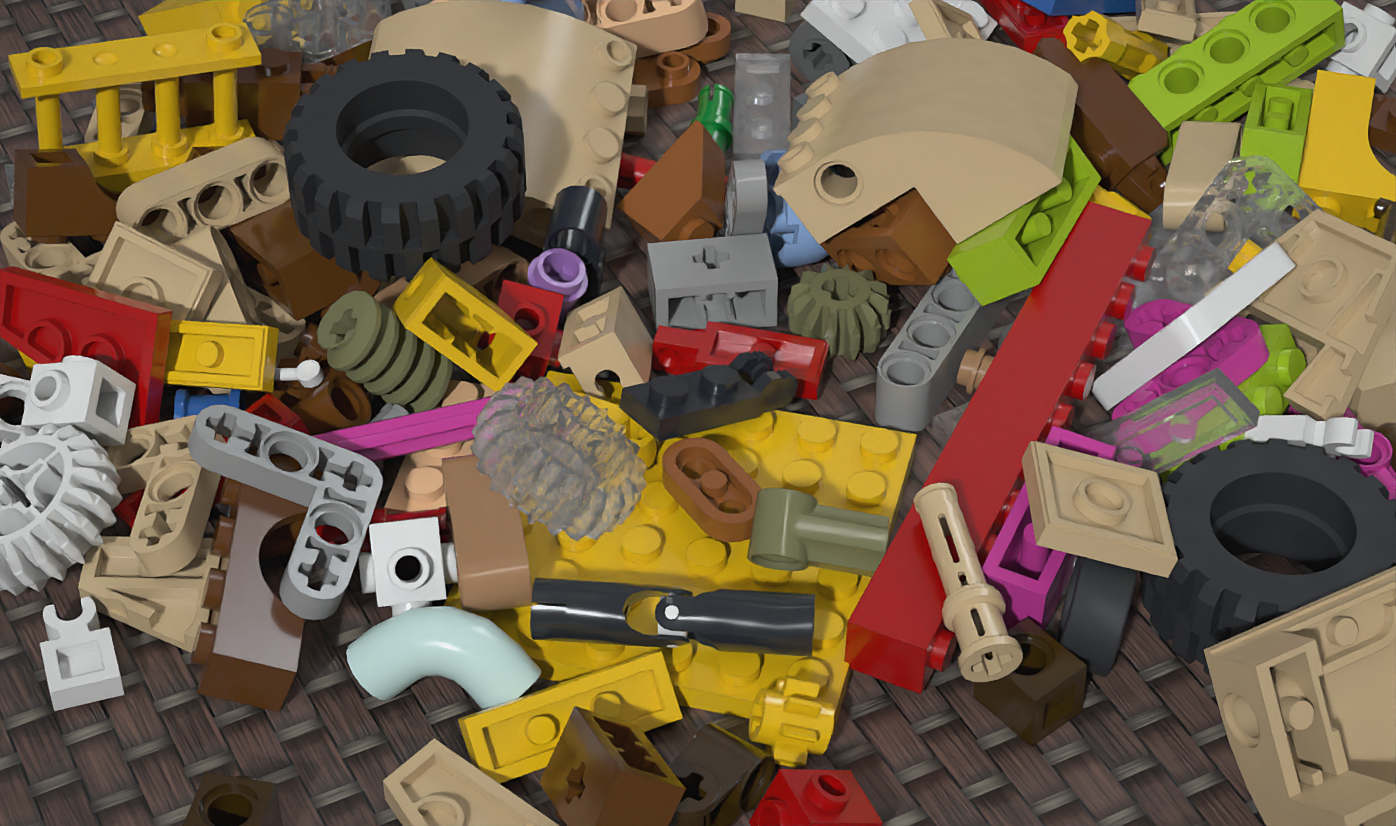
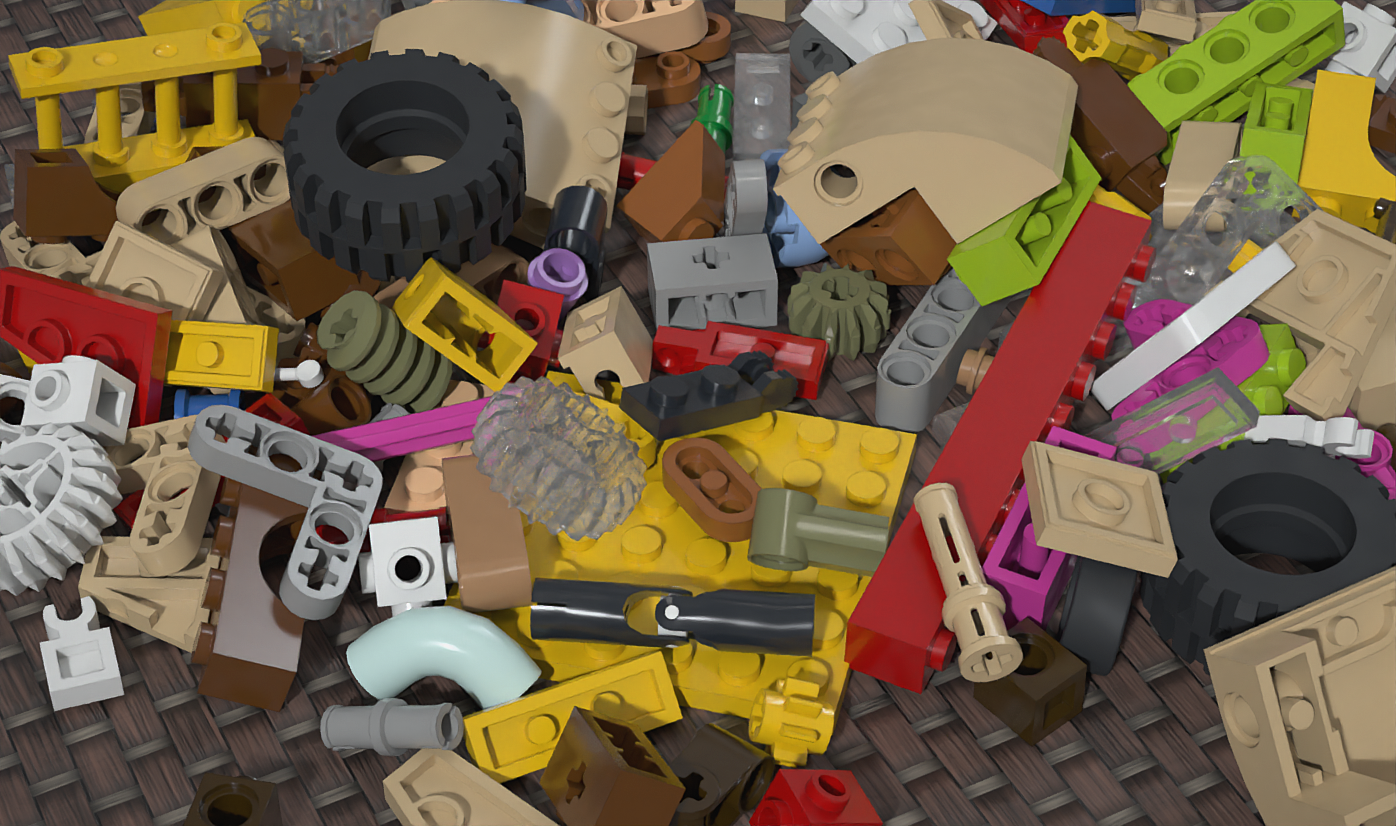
none -> light grey pin [320,698,464,756]

